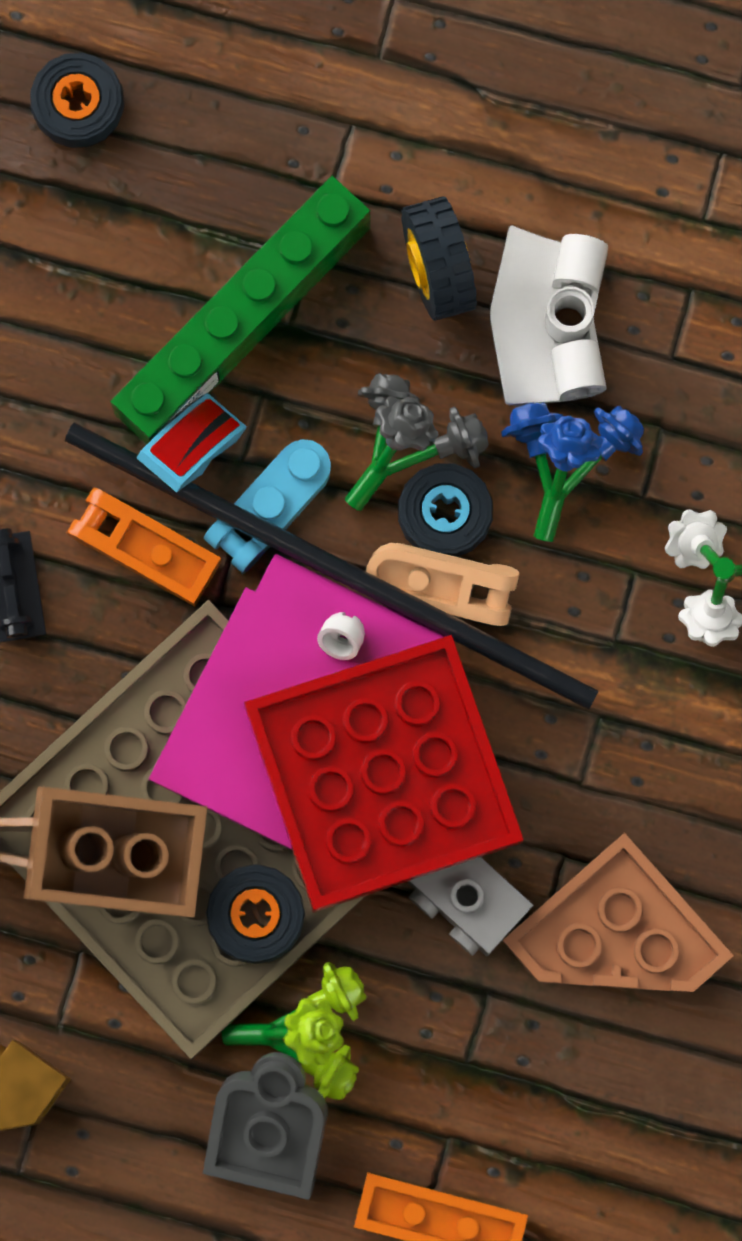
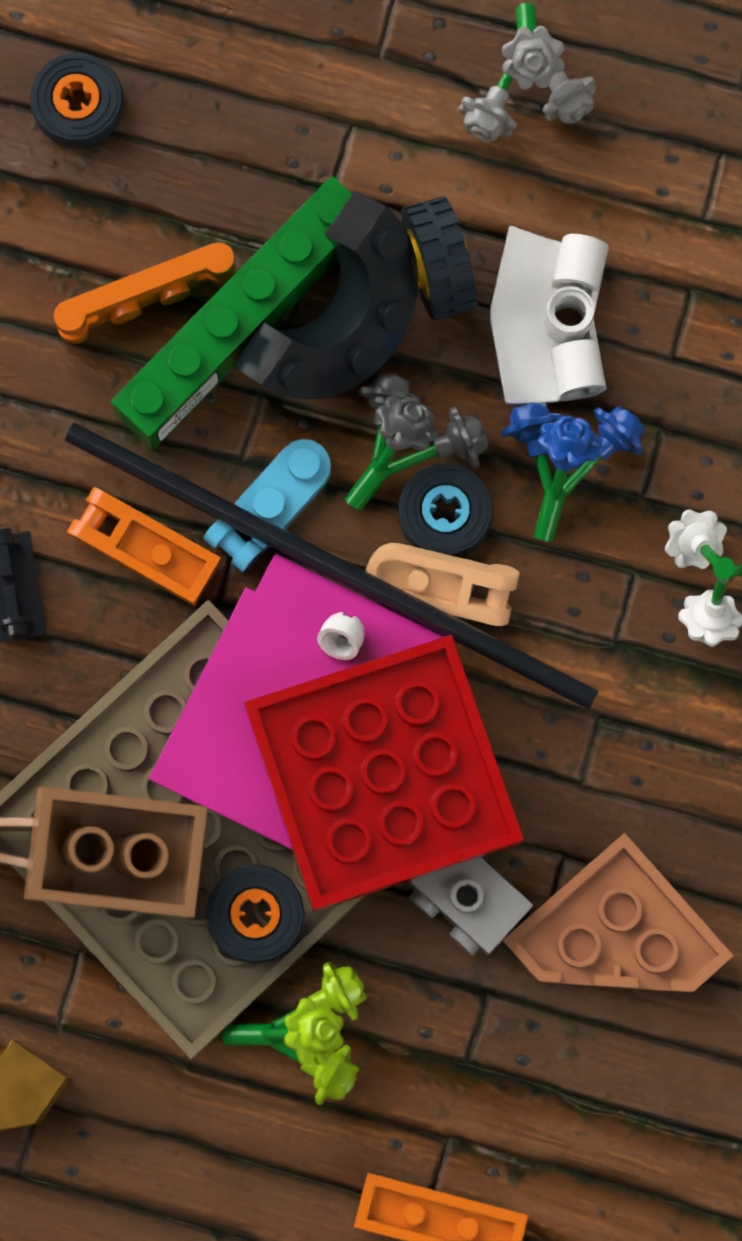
slope [136,393,247,492] -> none
dark grey plate [203,1053,328,1200] -> none
none -> orange plate [54,242,236,344]
none -> black brick [232,191,418,400]
none -> light grey plant [458,3,597,143]

